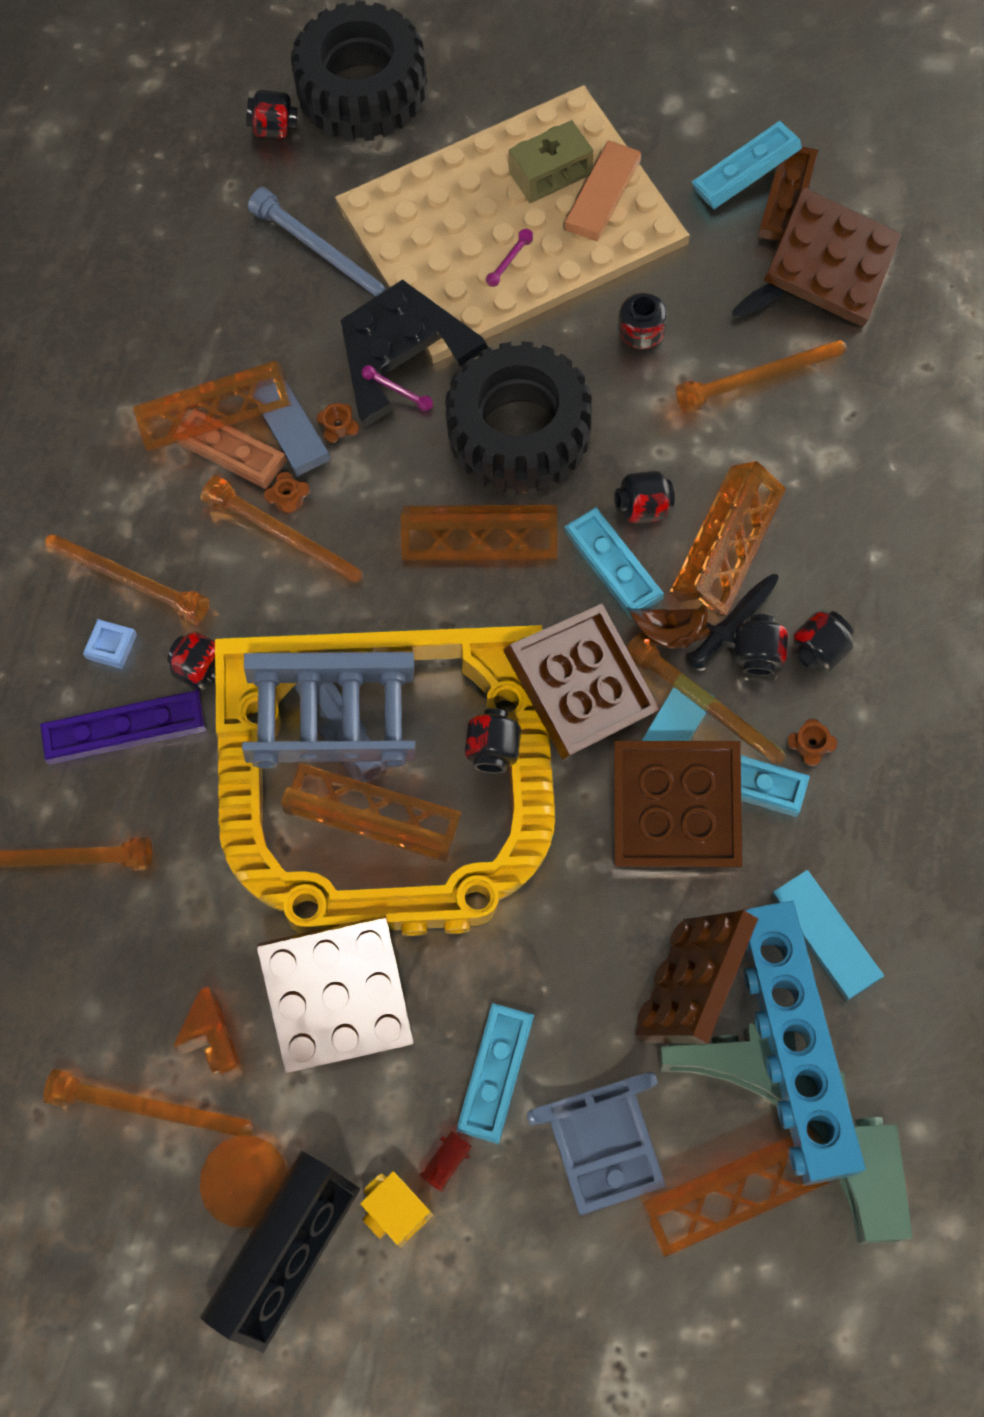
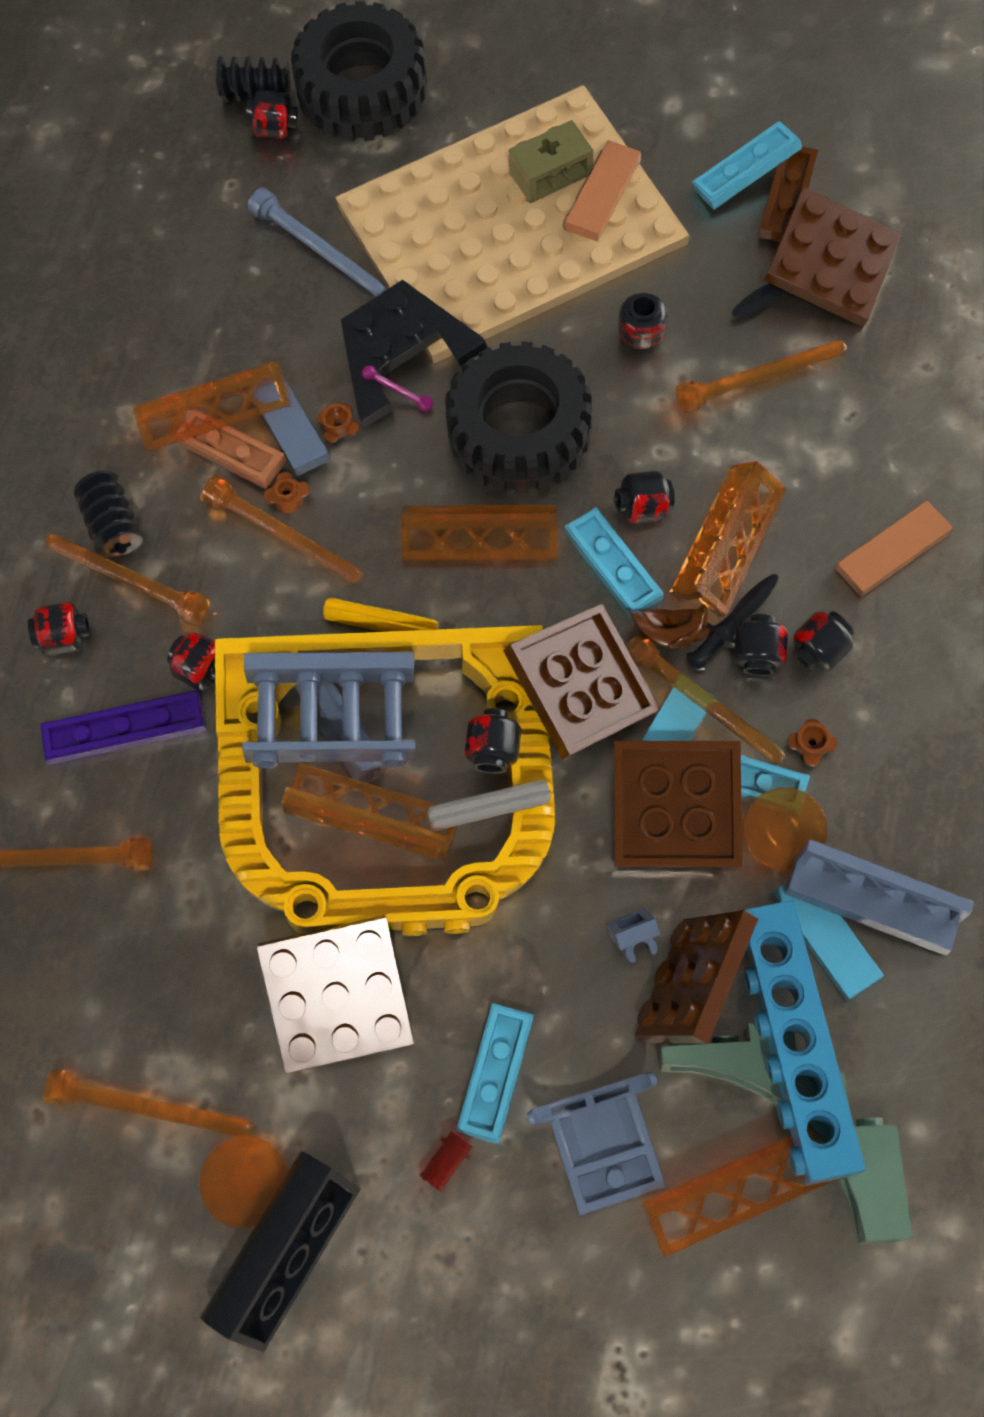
light blue tile [83,619,137,669] -> none
clear orange slope [173,987,245,1082] -> none
yellow brick [360,1171,434,1248] -> none
magenta hinge [486,229,533,287] -> none
none -> black head [28,602,90,657]
none -> black piece [73,471,144,558]
none -> black piece [216,56,291,103]
none -> yellow axle [323,597,438,632]
none -> light grey axle [427,780,551,831]
none -> sand blue tile [605,908,660,963]
none -> clear orange tile [742,788,828,871]
none -> sand blue fence [784,839,974,956]
none -> nougat tile [835,500,953,597]

